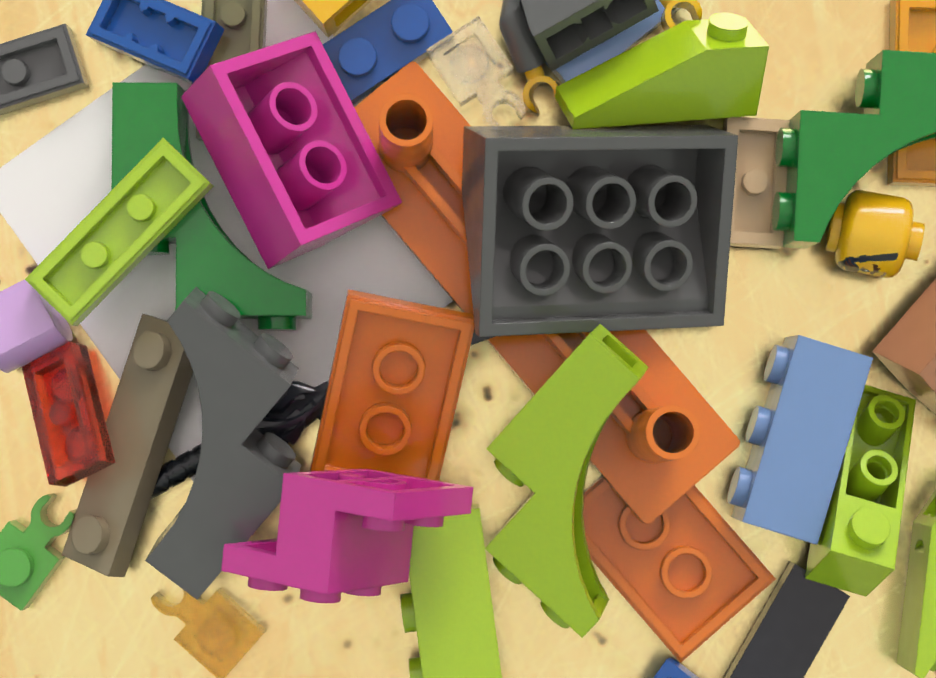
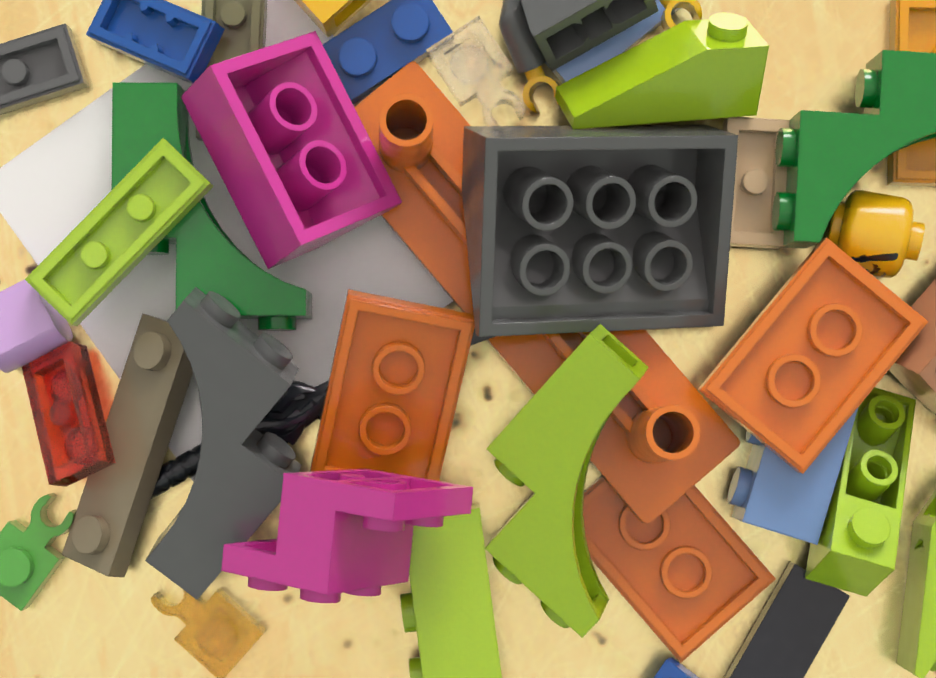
none -> orange tile [698,237,929,474]

